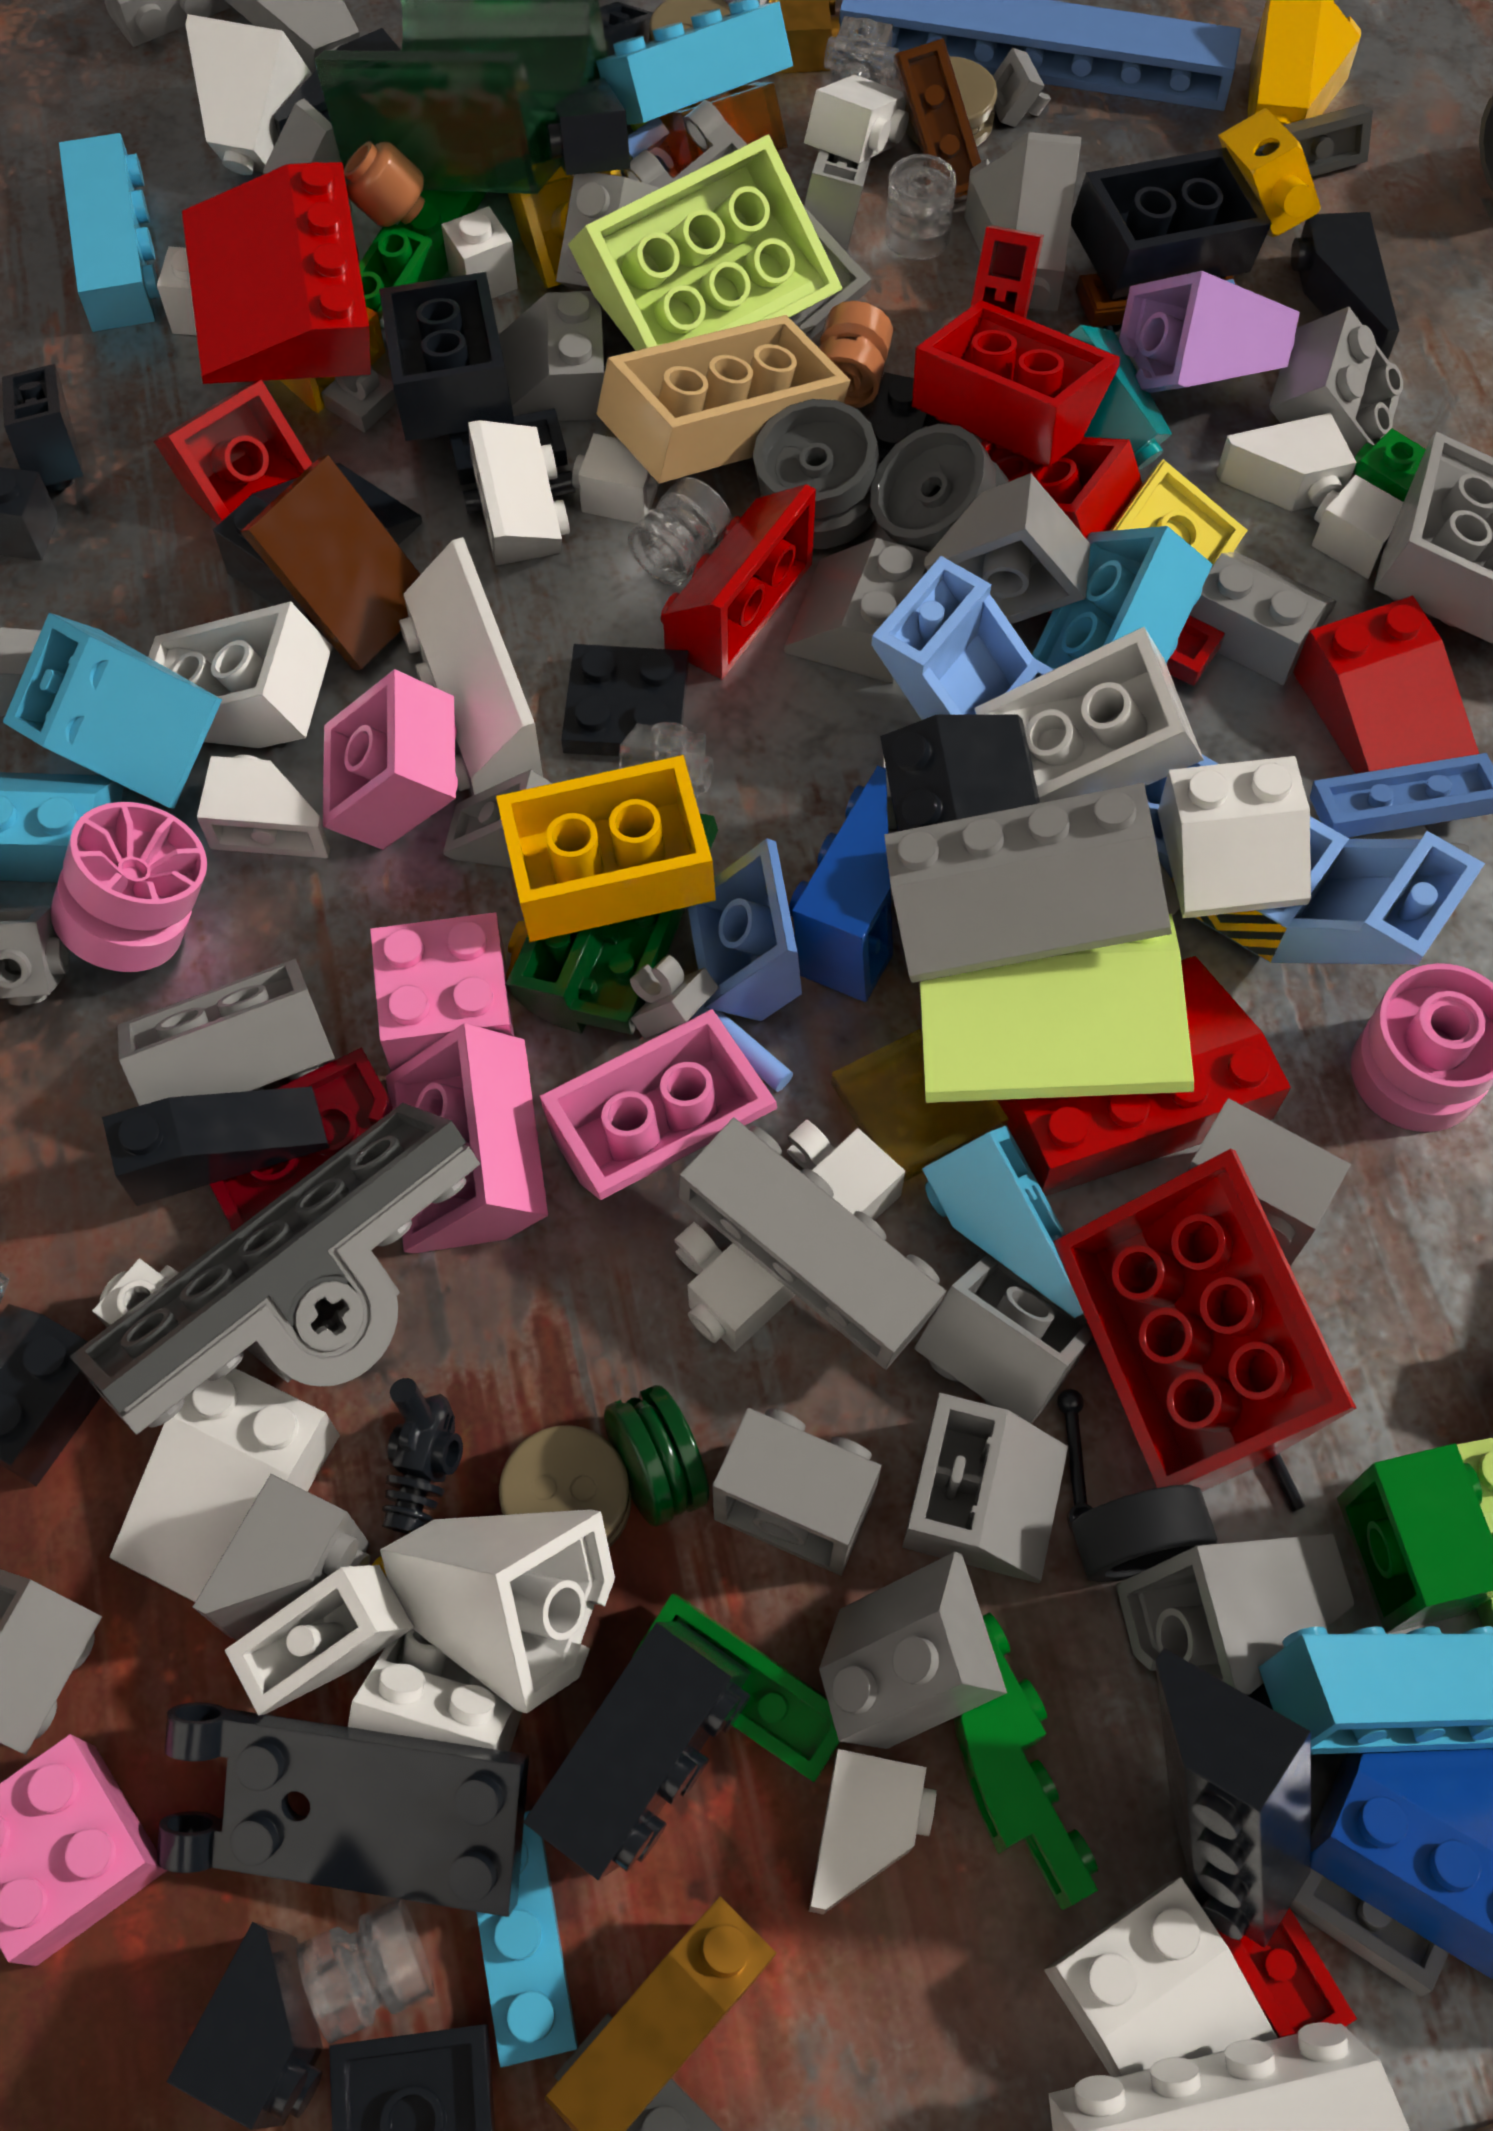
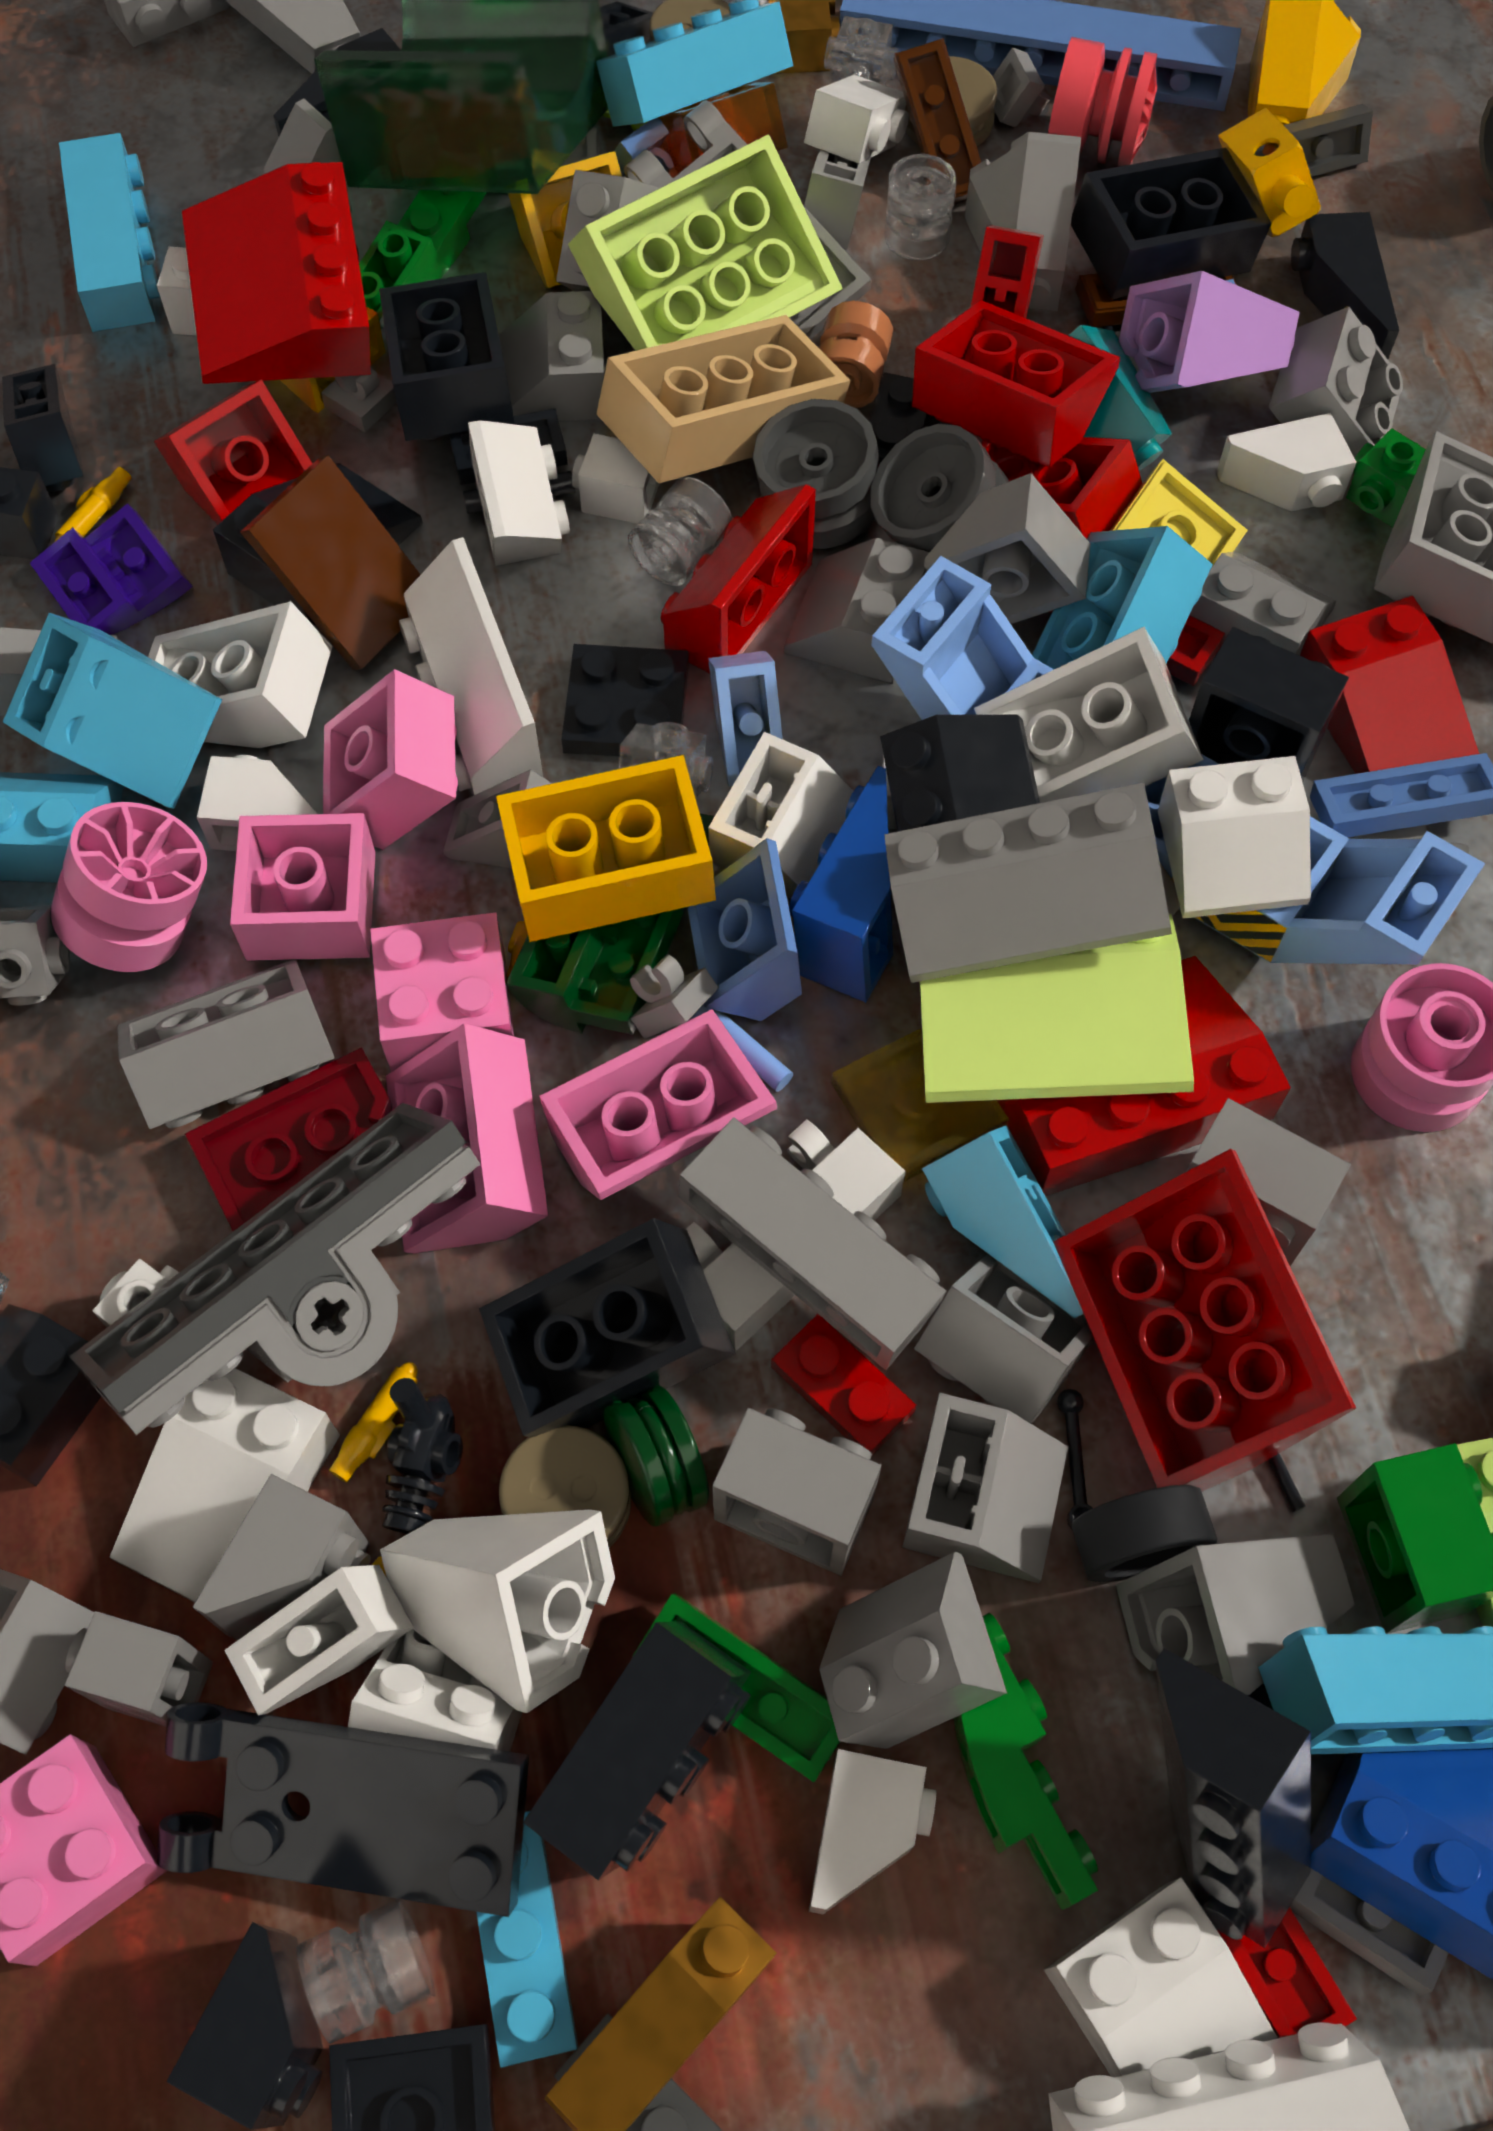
black slope [102,1086,330,1206] -> none
white slope [185,14,312,175] -> none
nougat head [344,142,425,227] -> none
white brick [441,206,518,299] -> none
black slope [547,78,631,175] -> none
white brick [1312,475,1404,579] -> none
none -> dark purple slope [30,503,193,635]
none -> yellow piece [55,467,132,541]
none -> light grey brick [64,1611,213,1727]
none -> bright pink brick [230,813,376,961]
none -> yellow piece [328,1362,418,1483]
none -> black brick [479,1218,736,1437]
none -> light blue slope [708,651,783,787]
none -> white slope [708,732,853,899]
none -> red plate [771,1314,917,1457]
none -> coral wheel [1048,37,1158,167]
none -> black brick [1189,627,1349,782]

